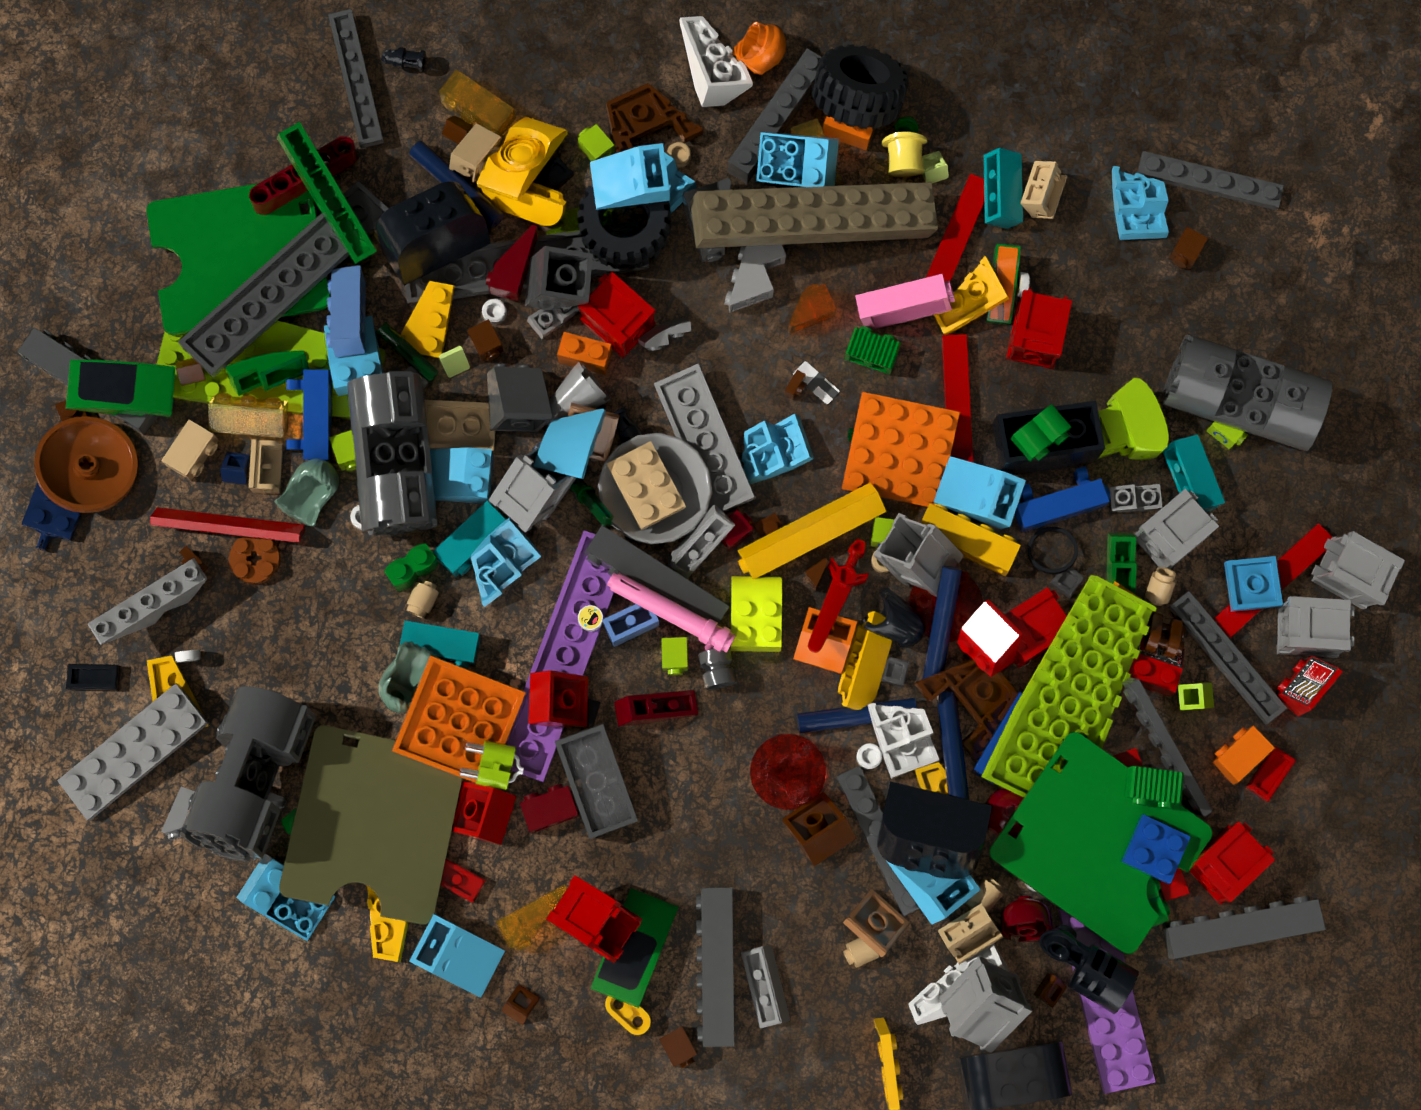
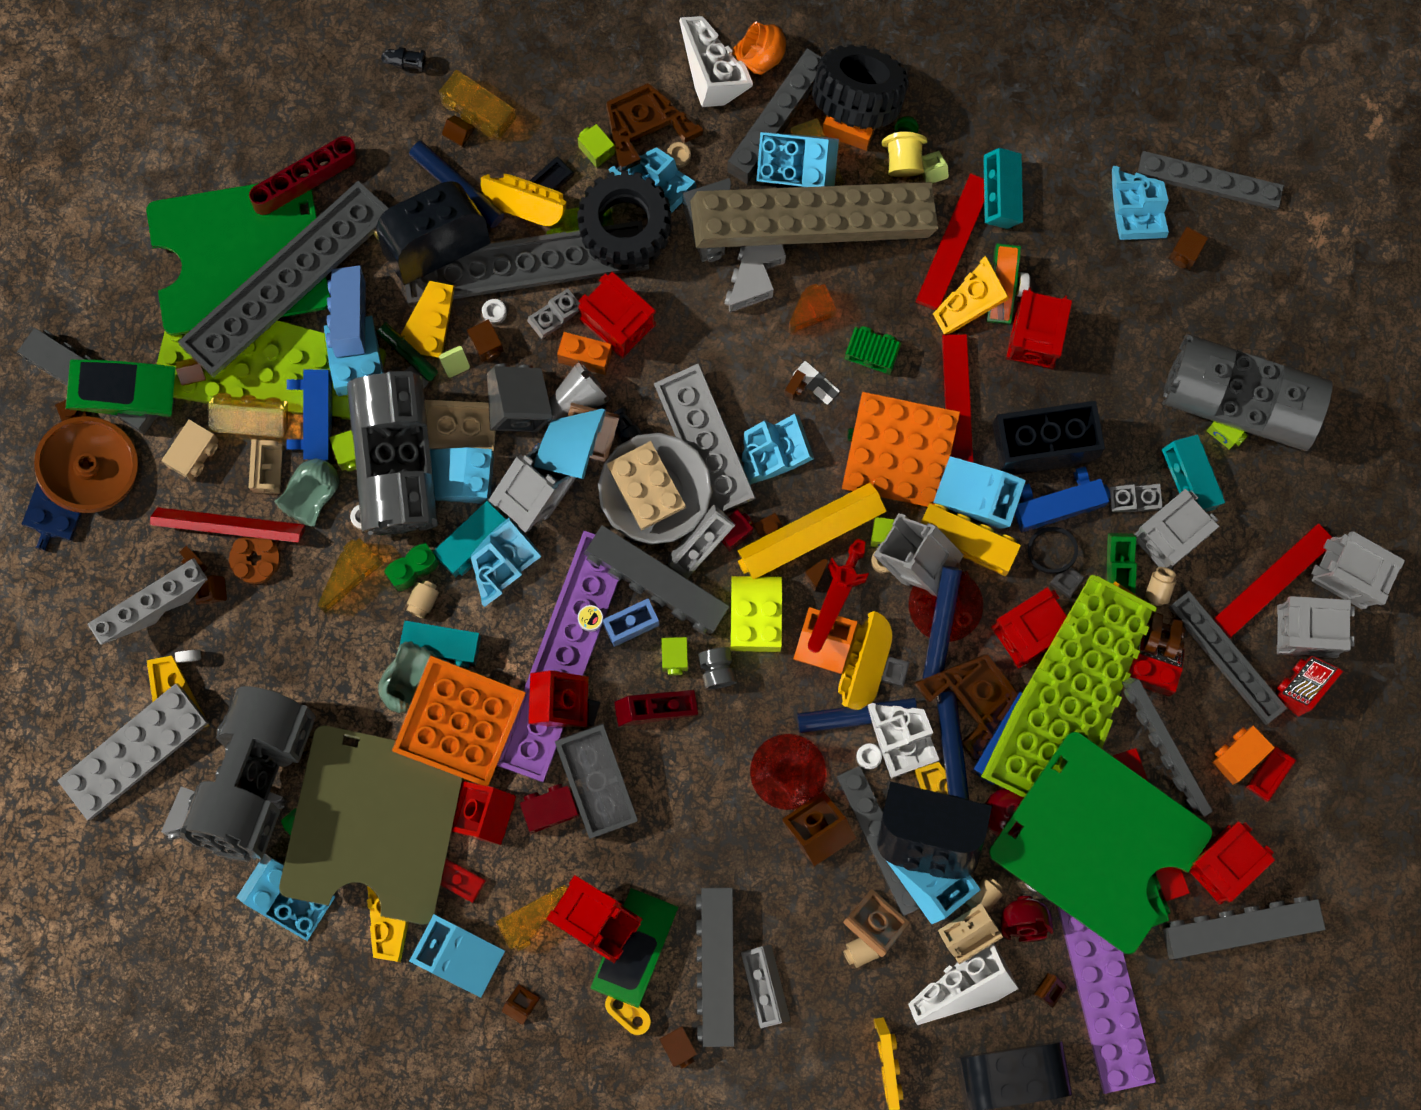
black tile [66,664,120,691] -> none
dark blue slope [220,452,251,484] -> none
green slope [225,351,309,396] -> none
green slope [277,122,377,264] -> none
dark grey plate [328,9,384,148] -> none
tan hinge [449,123,501,182] -> none
lime piece [460,740,524,790] -> none
yellow slope [477,117,568,201] -> none
dark red slope [486,225,539,301] -> none
dark grey slope [525,246,593,311] -> none
dark green axle [570,478,614,526] -> none
medium azure slope [590,143,670,210] -> none
bright pink cylinder [607,572,736,653] -> none
light grey slope [639,318,691,351] -> none
bright pink piece [855,274,955,330] -> none
black hair [862,587,926,649] -> none
light grey container [939,956,1032,1053] -> none
slope [957,599,1023,677] -> none
green brick [1011,404,1071,462] -> none
tan hinge [1020,161,1067,219] -> none
black cylinder [1039,925,1139,1014] -> none
lime piece [1098,378,1169,460] -> none
blue plate [1121,814,1190,884] -> none
green brick [1125,766,1184,809] -> none
lime brick [1178,683,1214,710] -> none
dark azure plate [1224,556,1283,612] -> none
none -> reddish brown slope [195,575,227,605]
none -> clear yellow slope [318,538,382,613]

